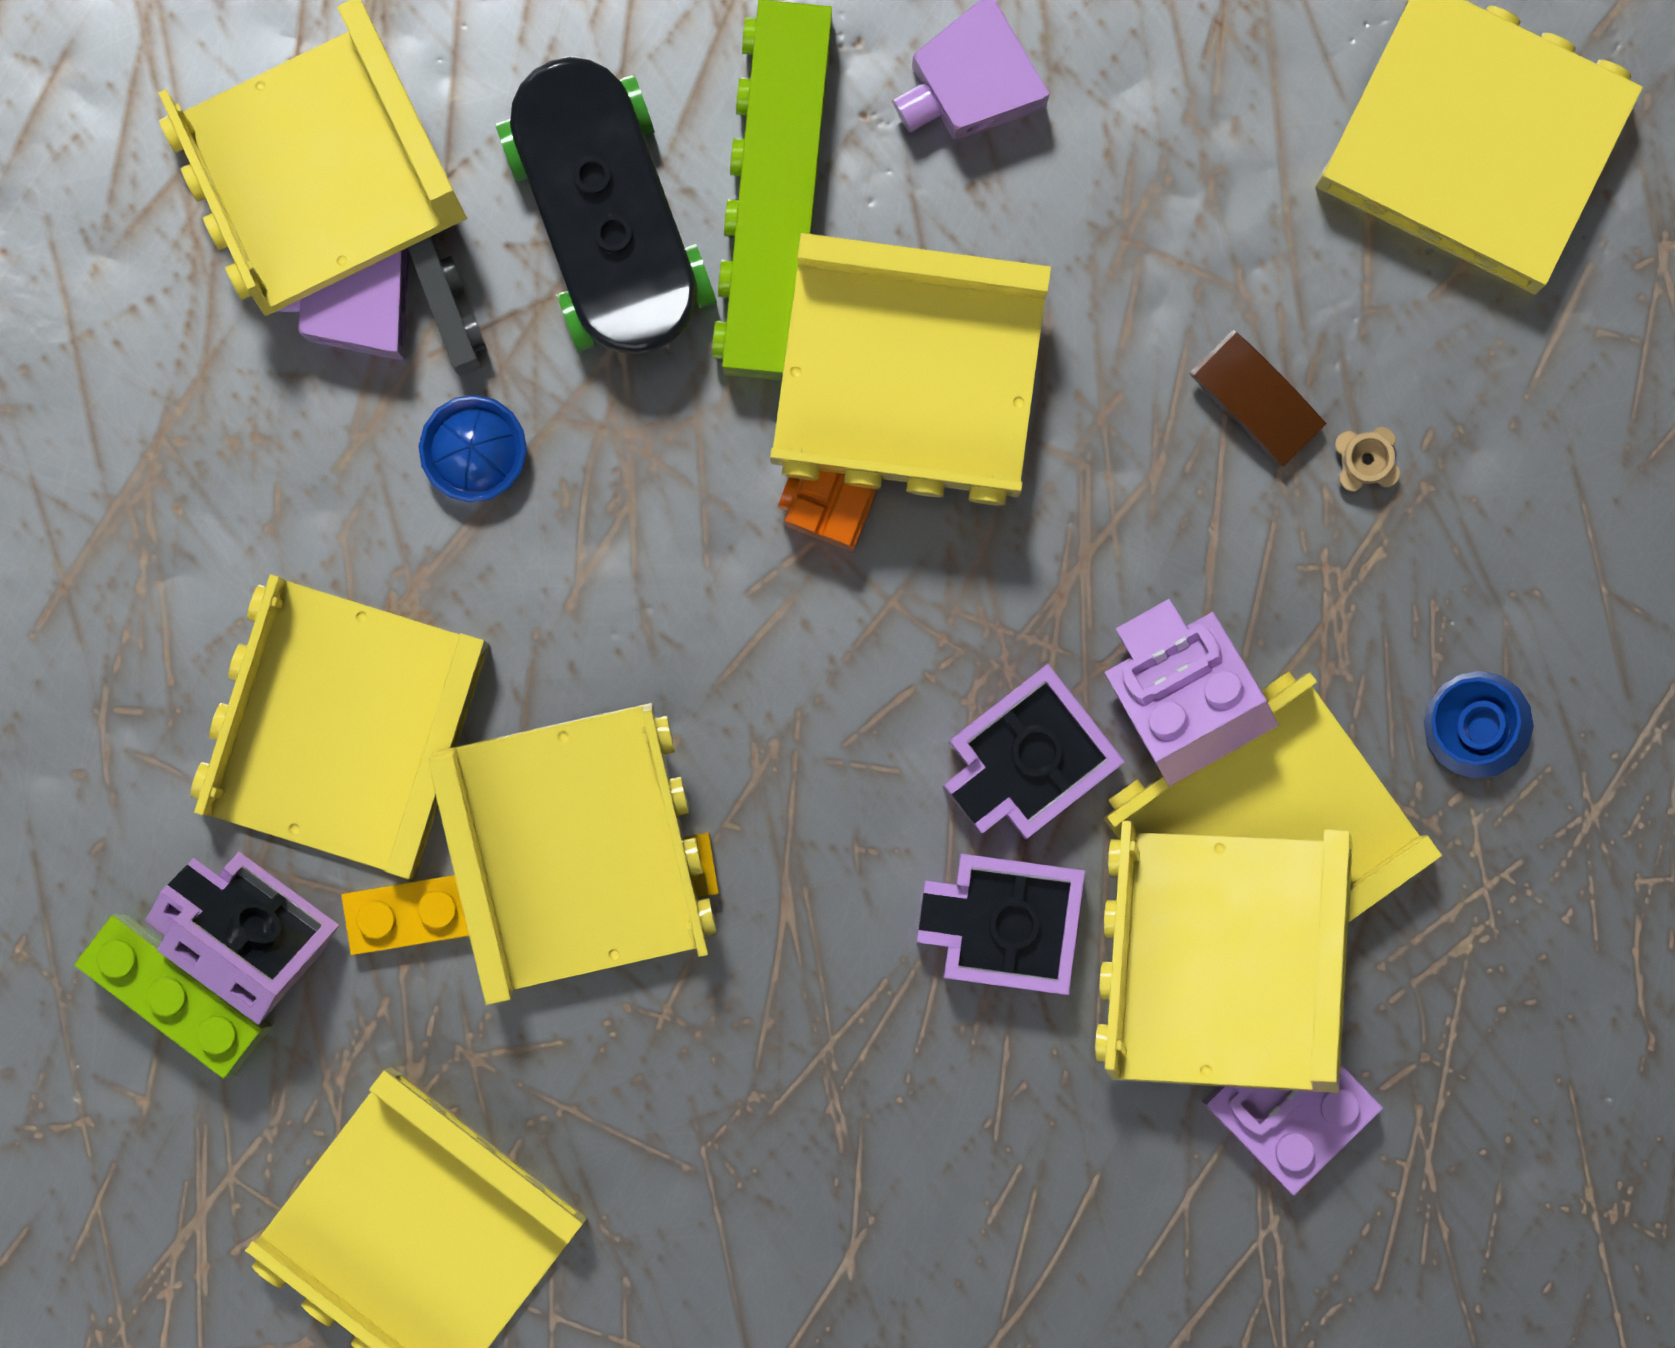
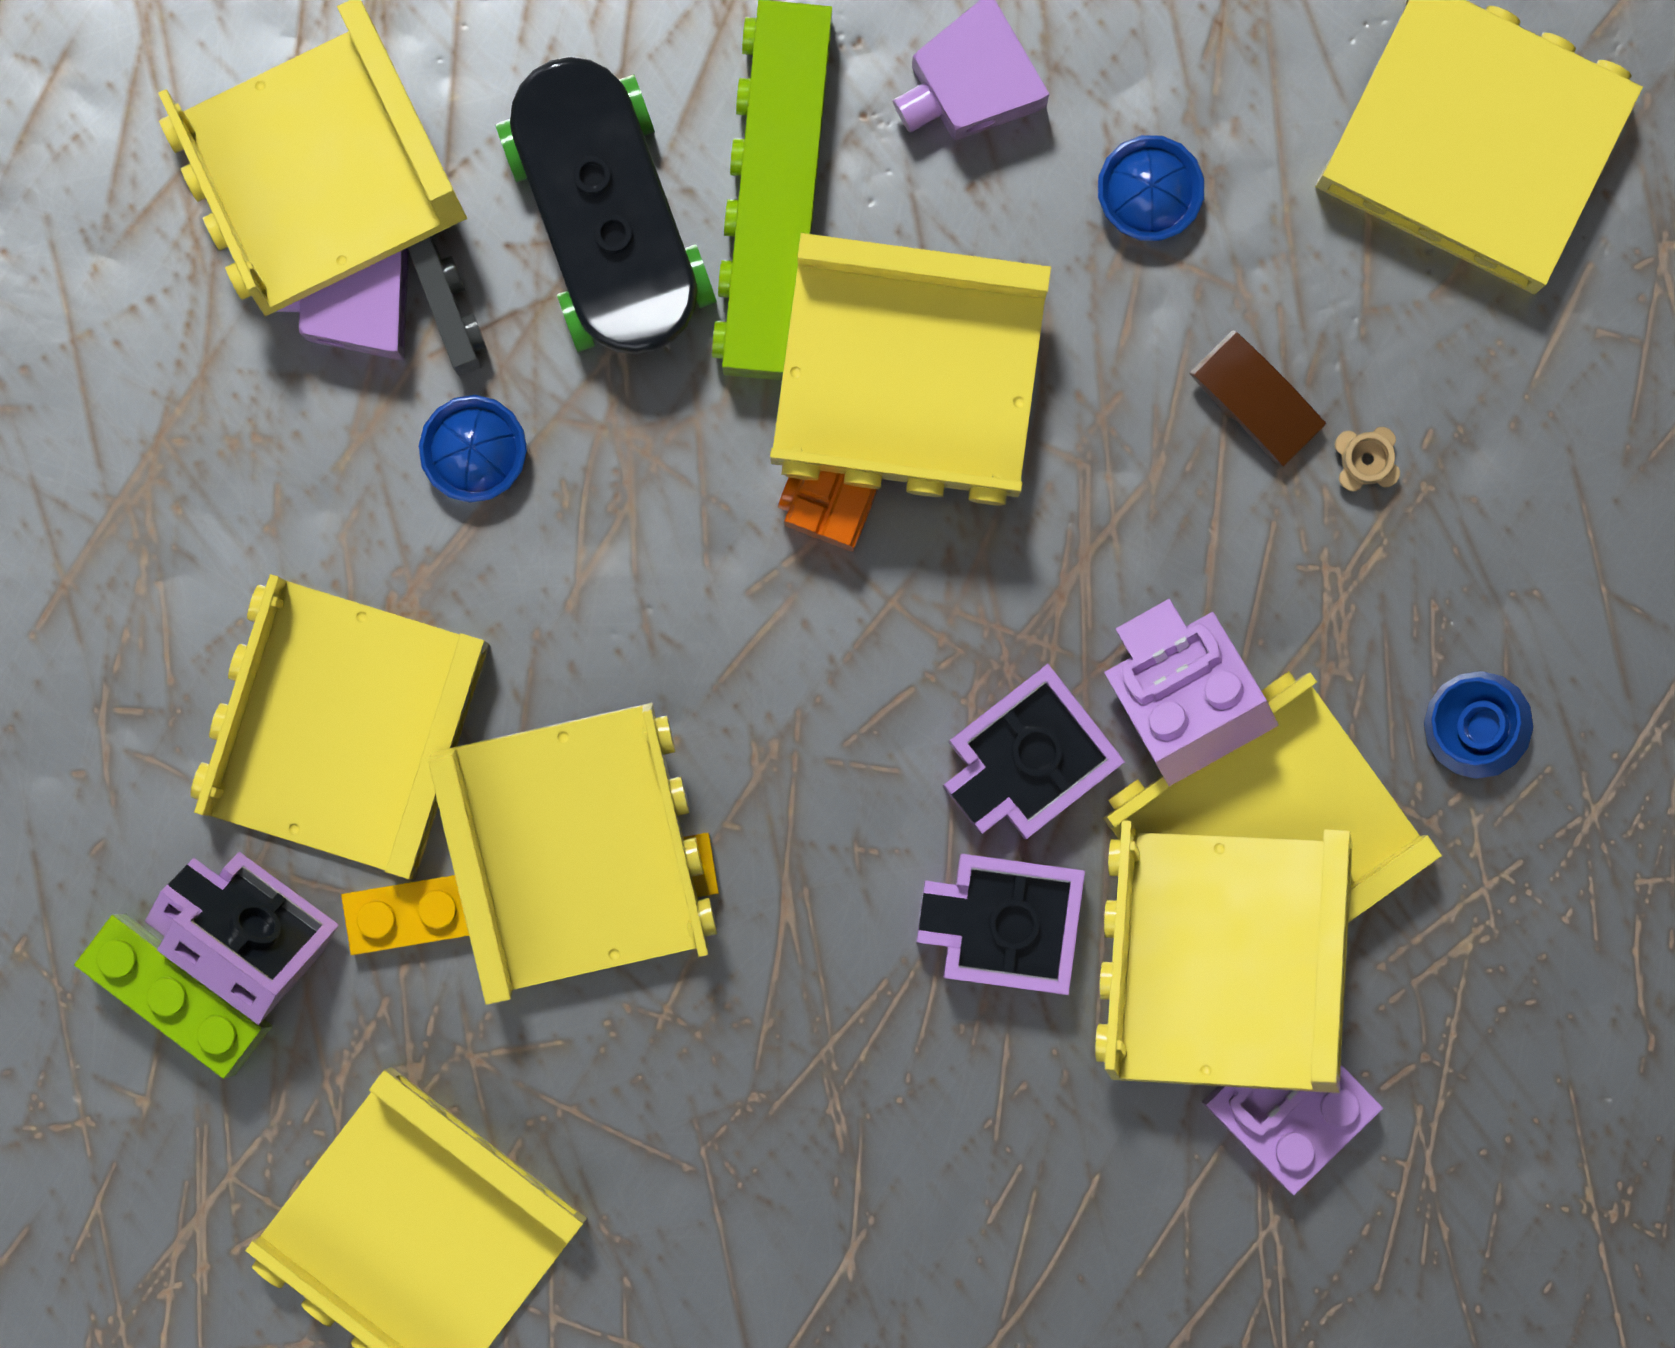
none -> blue hat [1098,135,1204,241]

